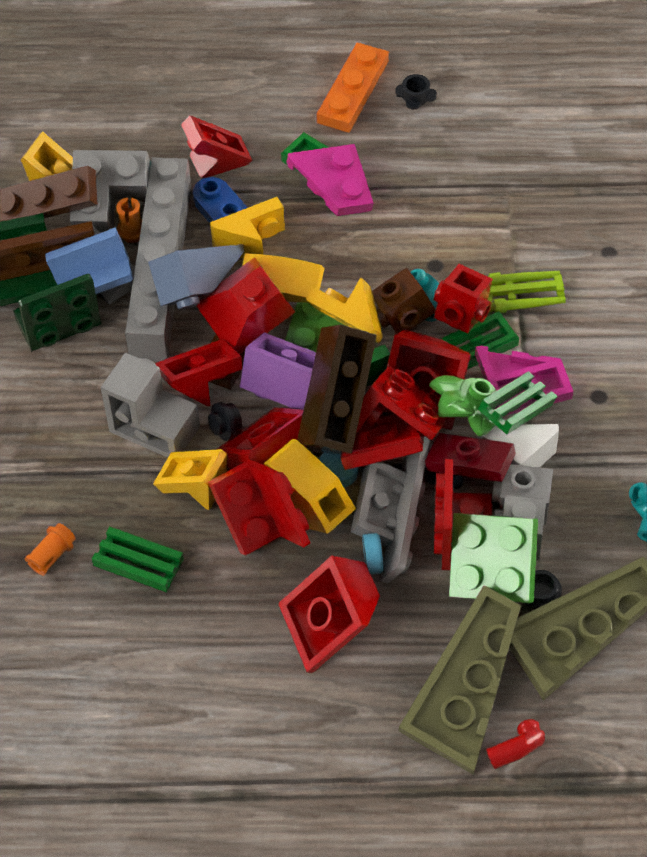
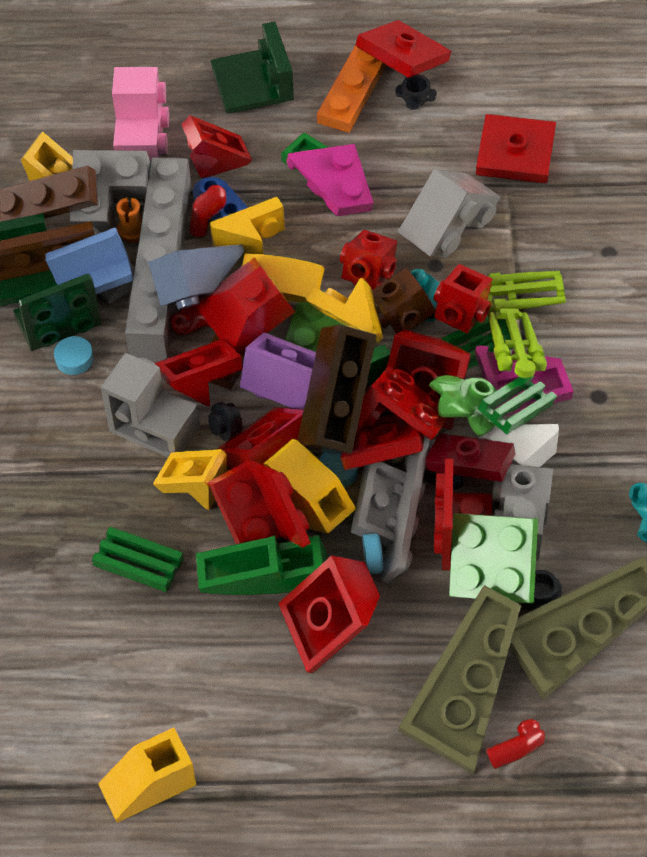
orange pin [25,523,76,576] -> none
none -> medium azure tile [54,336,94,375]
none -> yellow slope [98,727,196,823]
none -> bright pink brick [112,67,169,160]
none -> red arm [170,306,211,335]
none -> red arm [189,185,227,237]
none -> green slope [196,535,328,595]
none -> dark green bracket [211,21,294,113]
none -> red brick [340,229,398,290]
none -> red plate [355,20,452,78]
none -> light grey brick [398,168,501,258]
none -> red plate [476,114,556,184]
none -> lime piece [488,309,547,378]

